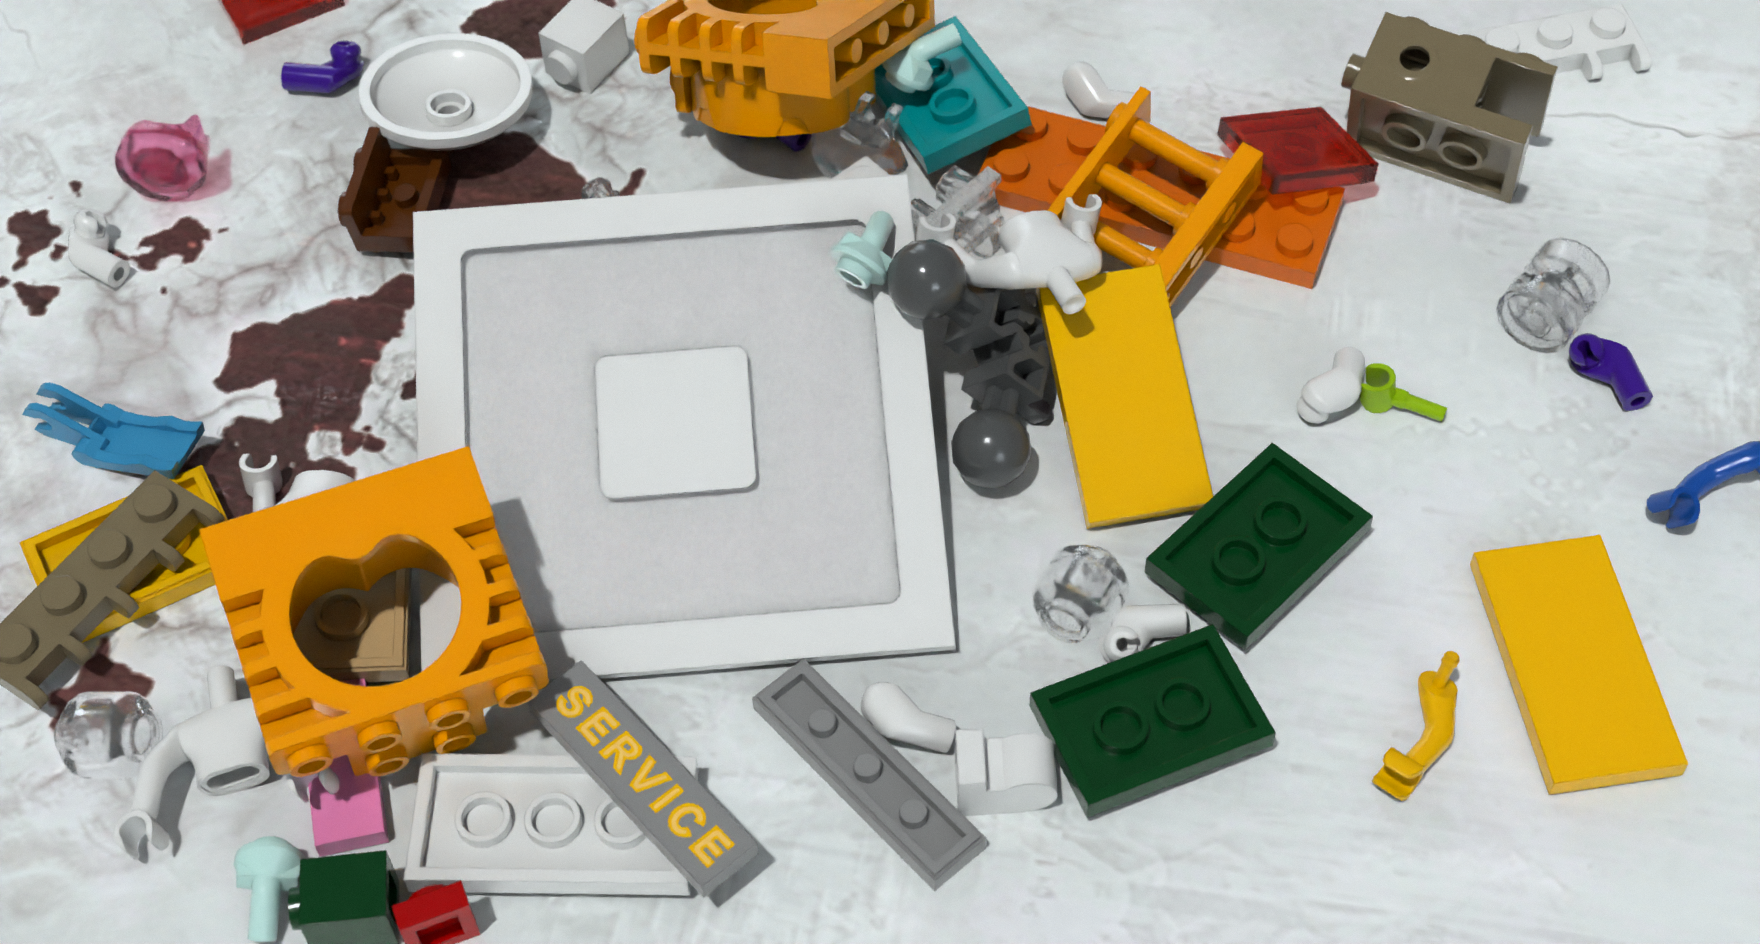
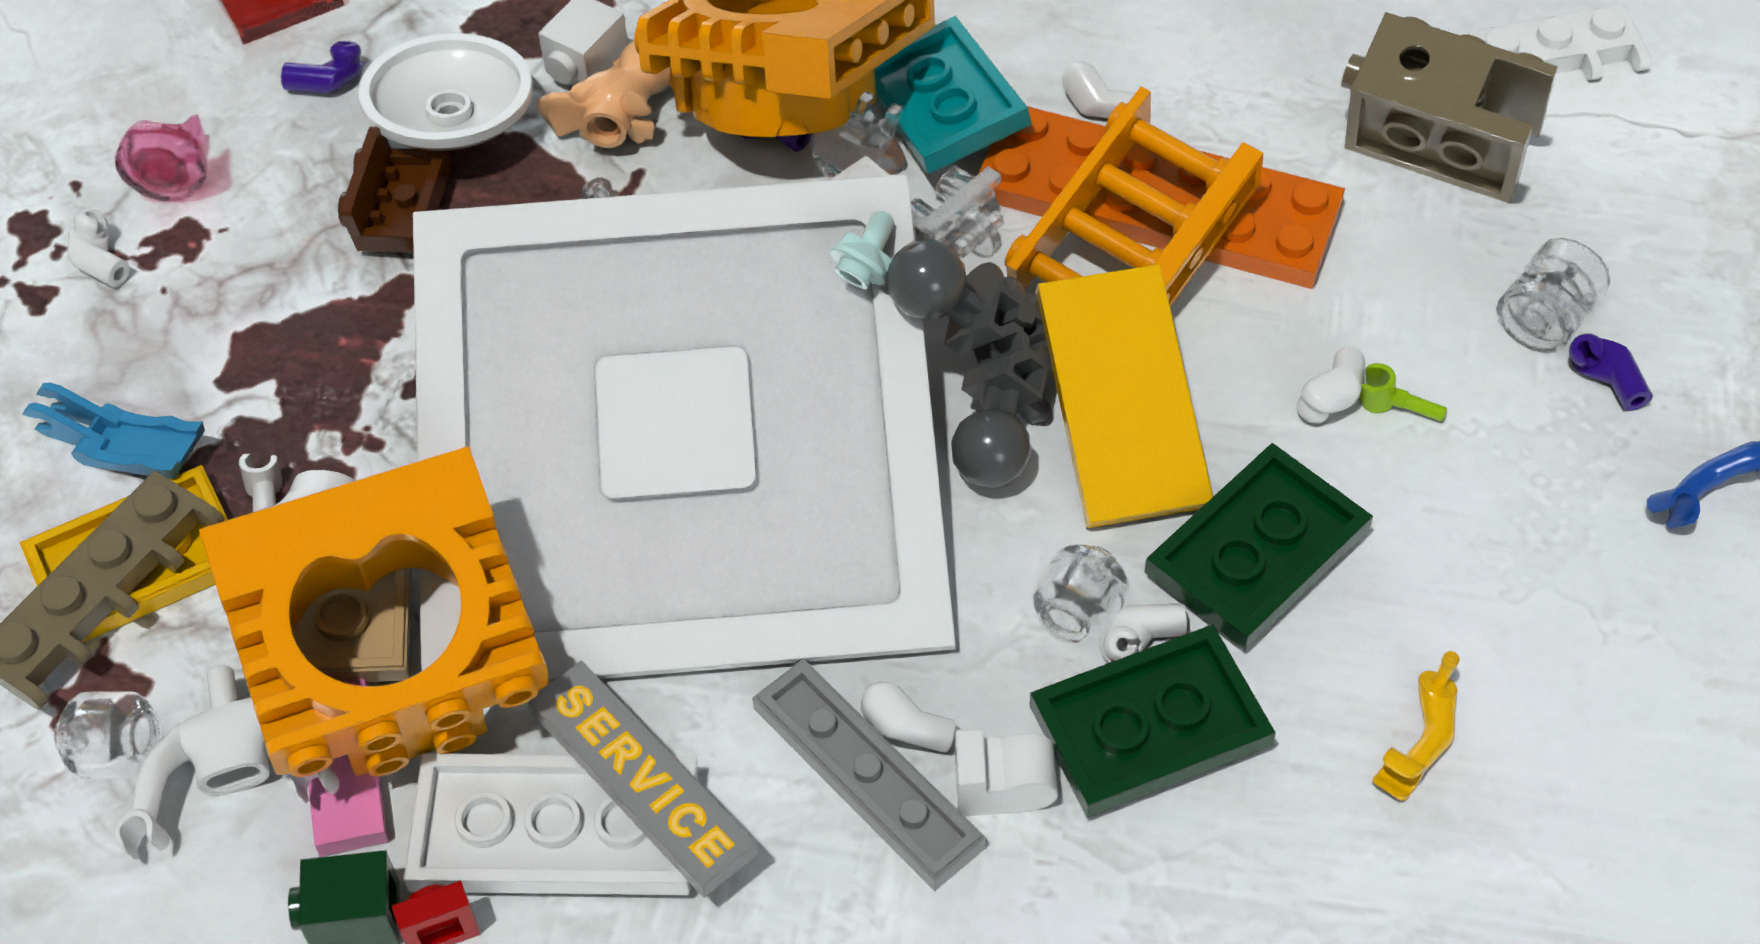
light aqua plate [234,836,305,942] -> none
light aqua plate [882,24,962,93] -> none
white piece [915,194,1103,314] -> none
clear red tile [1217,106,1379,195] -> none
yellow tile [1470,535,1688,795] -> none
none -> light nougat animal [537,40,671,148]

